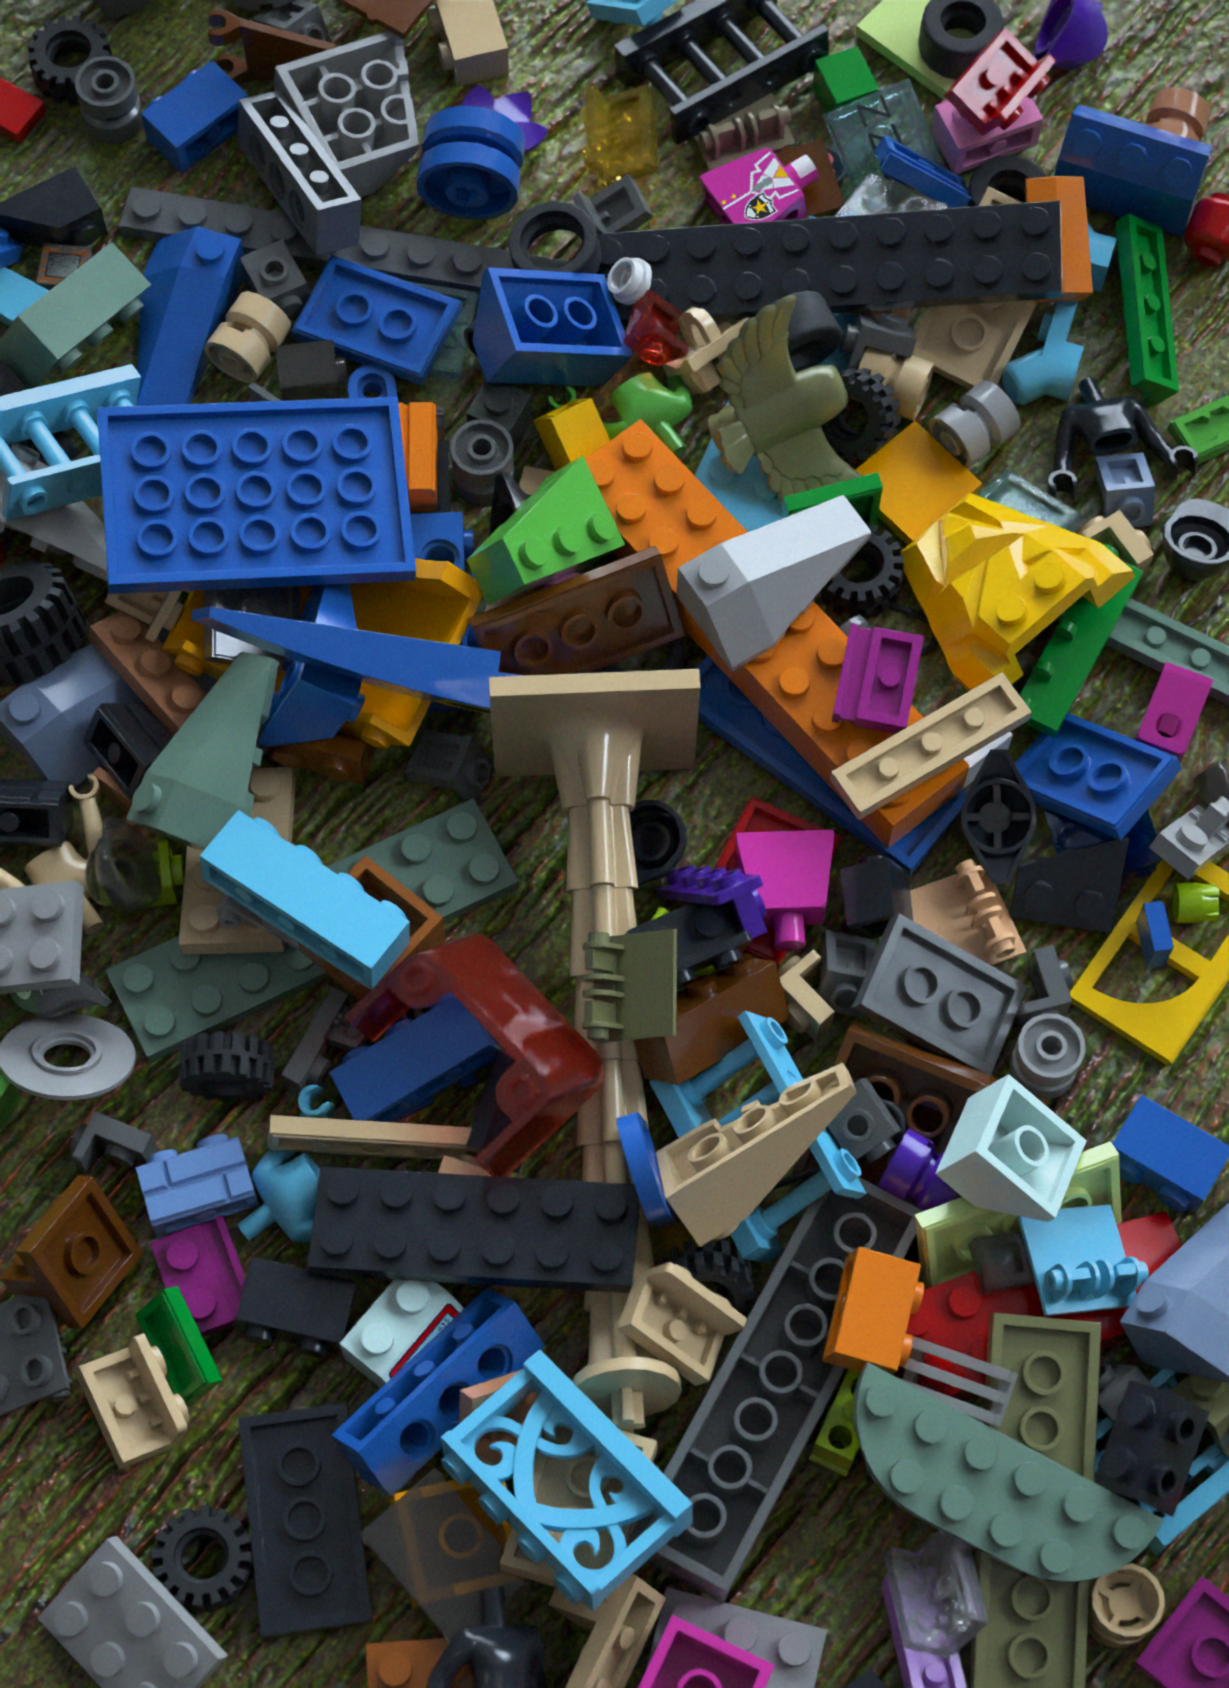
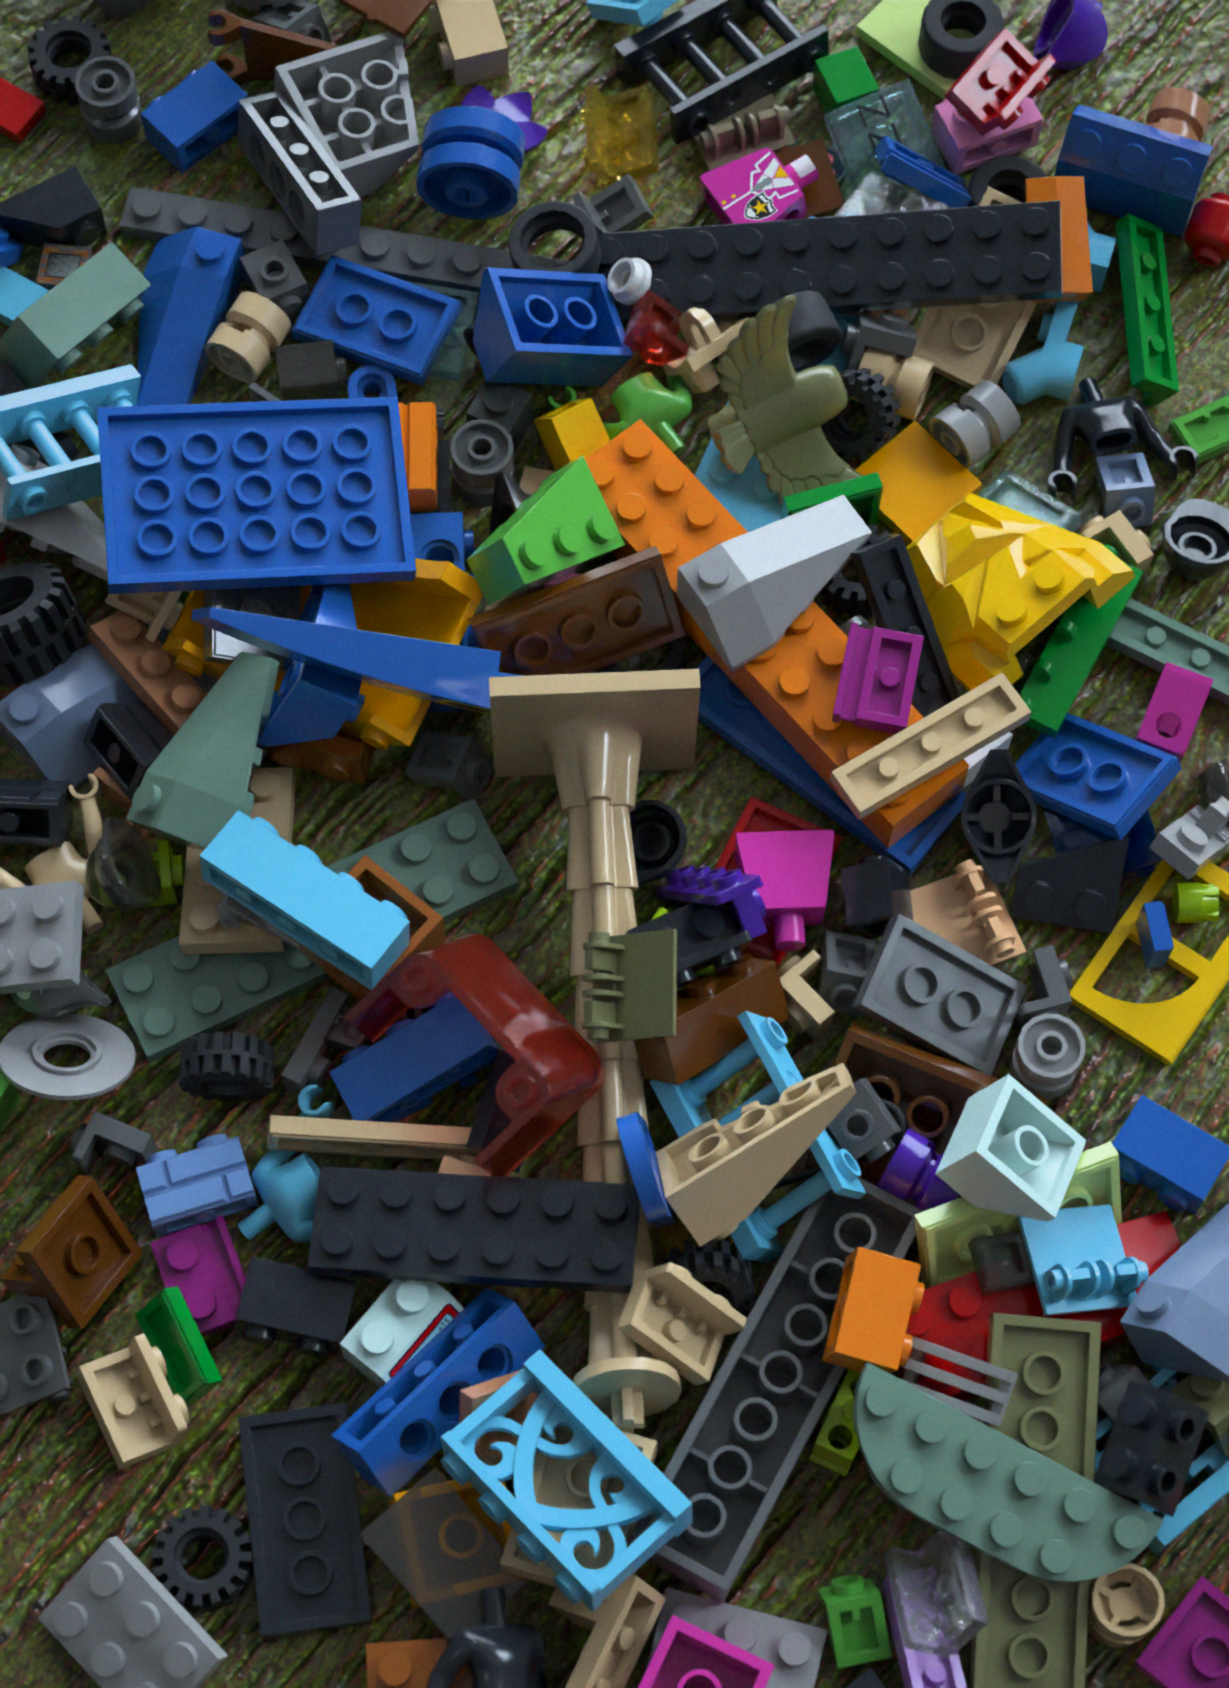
none -> bright green bracket [818,1575,892,1669]
none -> black plate [851,534,960,717]

